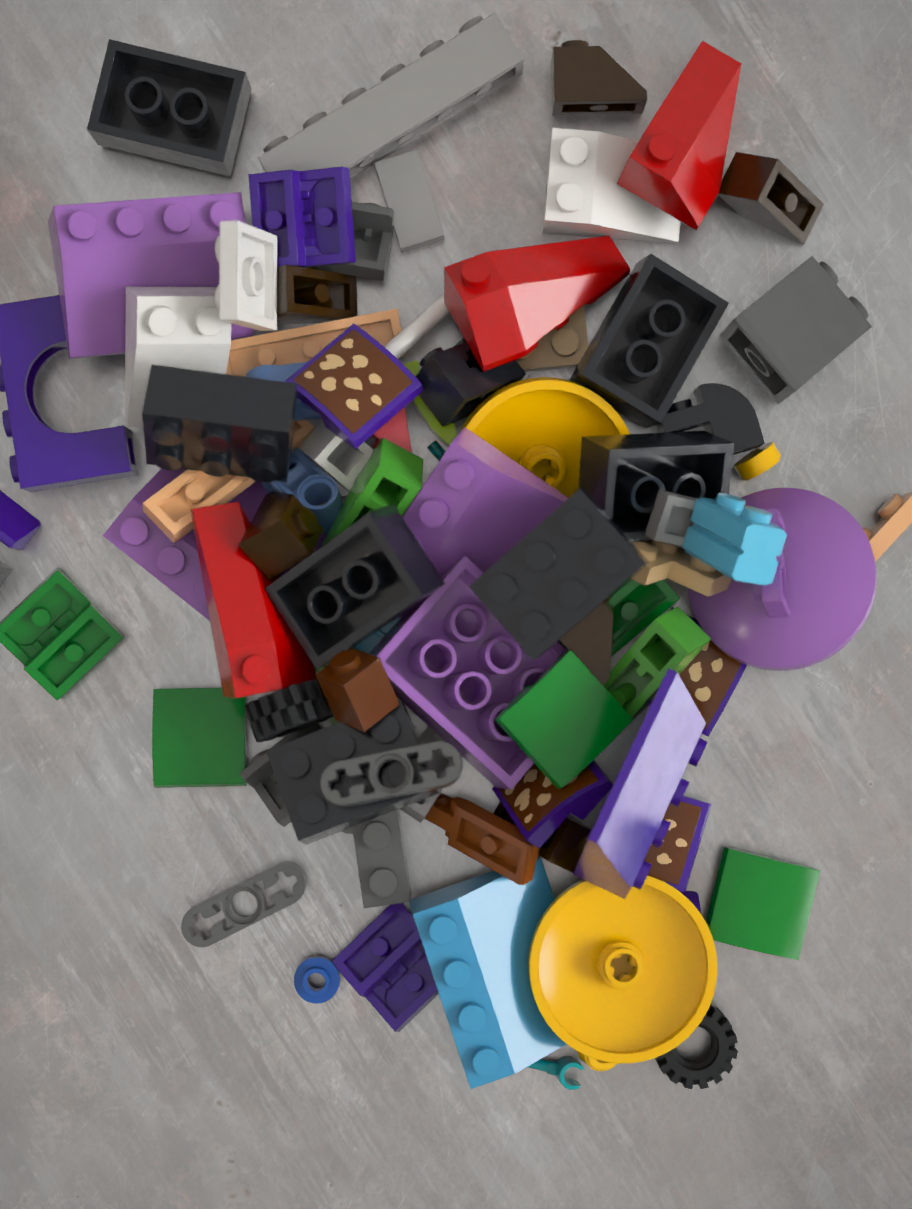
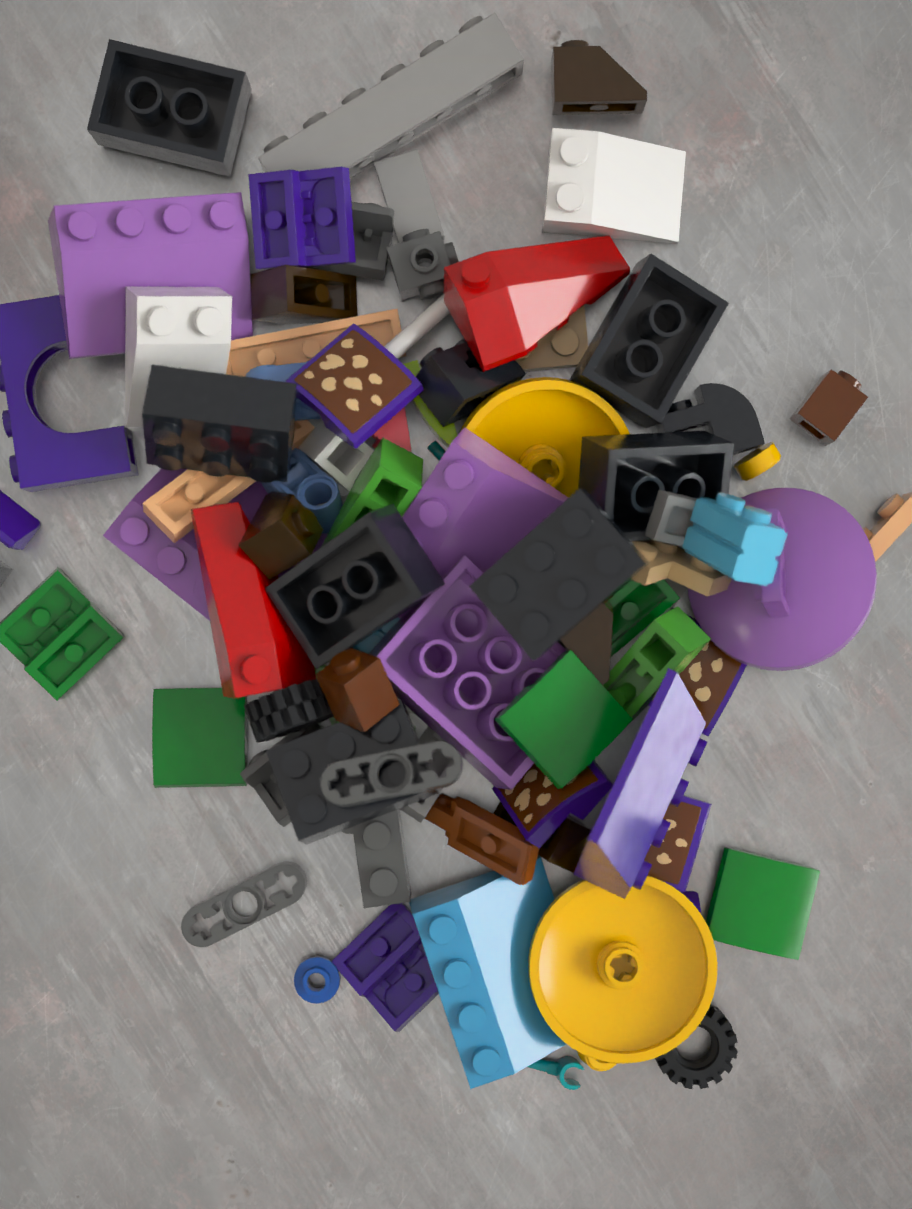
white plate [215,220,277,331] -> none
red wedge [616,41,742,231] -> none
dark brown slope [718,152,824,245] -> none
dark grey slope [720,256,872,404] -> none
none -> dark grey brick [387,229,458,300]
none -> reddish brown brick [790,369,868,446]

